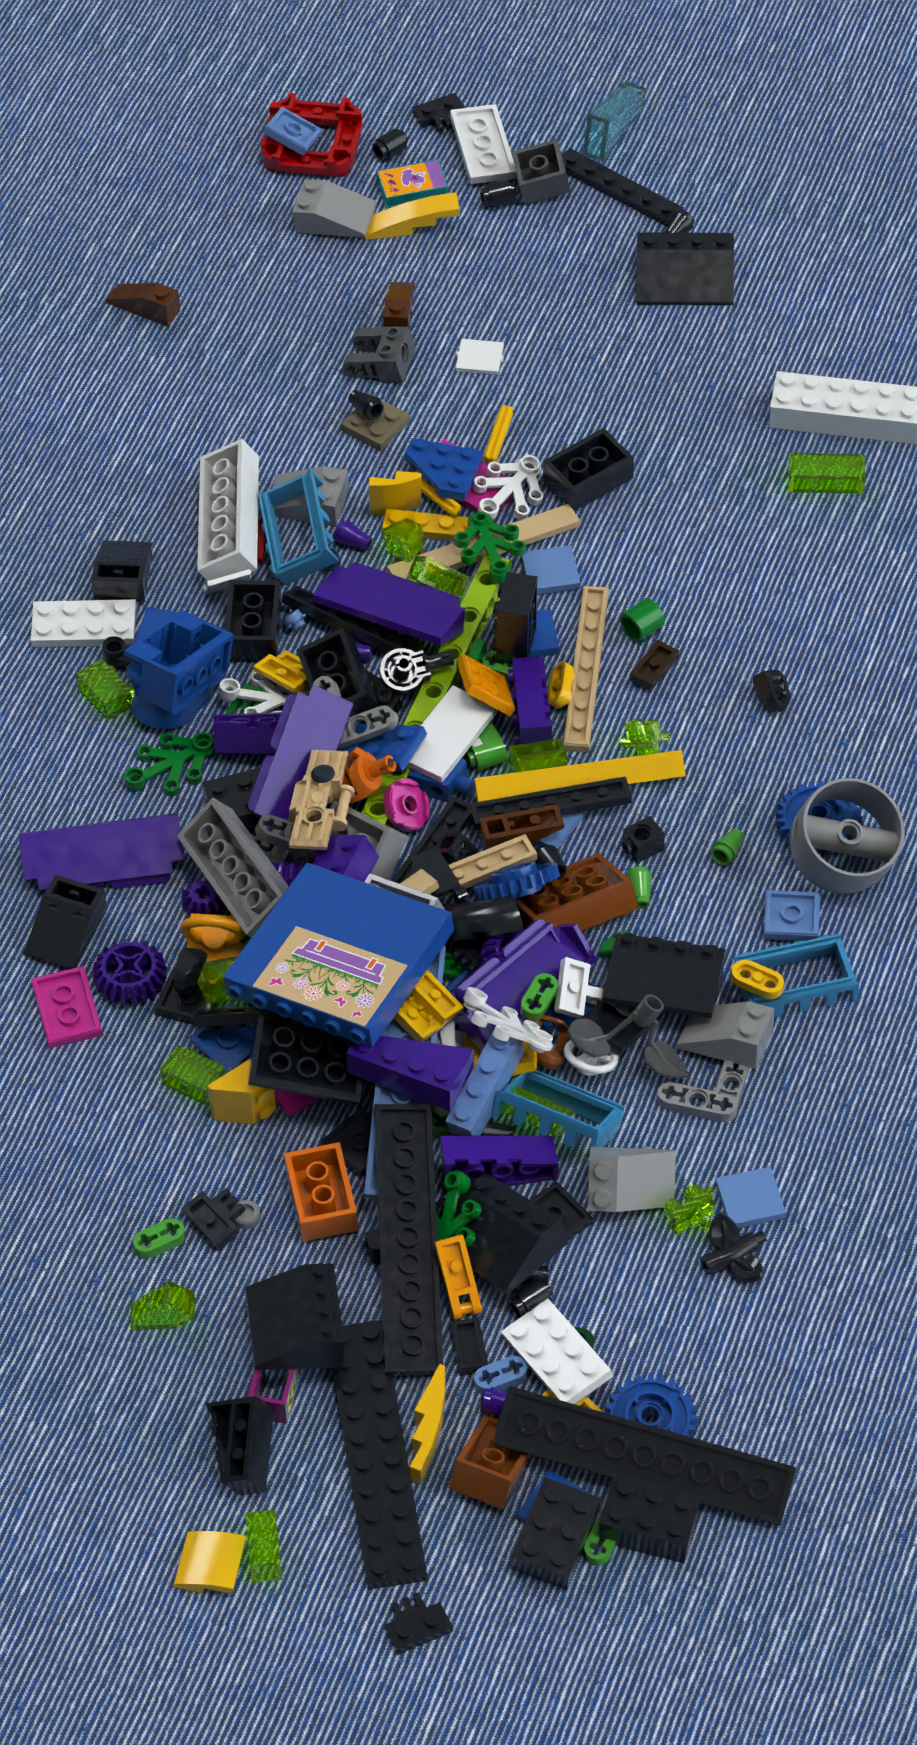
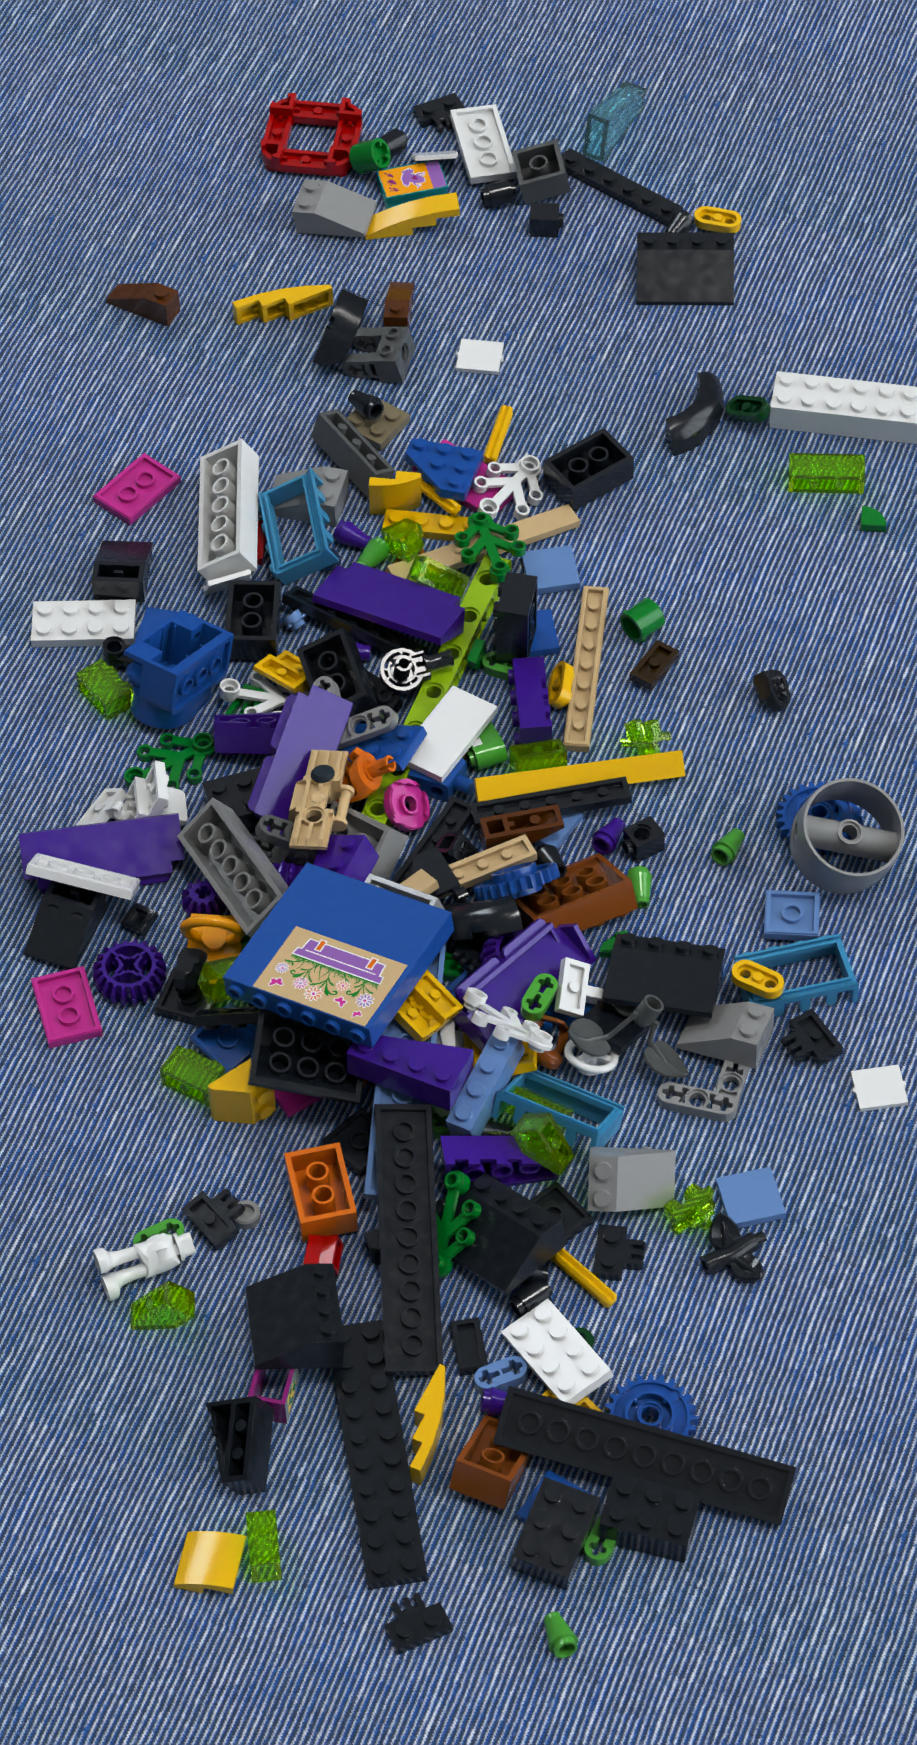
medium blue tile [263,107,322,156] -> none
light orange plate [434,1234,482,1320] -> none
light orange tile [457,654,515,717] -> none
none -> white tile [25,853,140,900]
none -> white plate [76,788,132,826]
none -> white piece [92,1232,196,1301]
none -> dark pink tile [93,453,181,525]
none -> black tile [120,902,159,937]
none -> white piece [121,760,188,827]
none -> yellow slope [232,285,334,325]
none -> red piece [303,1234,344,1275]
none -> dark grey brick [311,409,395,498]
none -> black brick [313,287,369,366]
none -> green piece [349,138,391,175]
none -> bright green cone [357,537,391,568]
none -> white piece [412,151,458,161]
none -> clear neon green slope [511,1112,575,1175]
none -> black brick [529,202,564,238]
none -> bright green cone [543,1611,578,1658]
none -> yellow axle [550,1248,617,1308]
none -> dark purple cone [591,818,626,855]
none -> black hinge [593,1224,646,1281]
none -> black brick [666,372,724,456]
none -> yellow plate [694,206,741,233]
none -> dark green plate [725,395,771,423]
none -> black hinge [780,1009,843,1066]
none -> white piece [851,1065,908,1112]
none -> green tile [860,506,886,532]

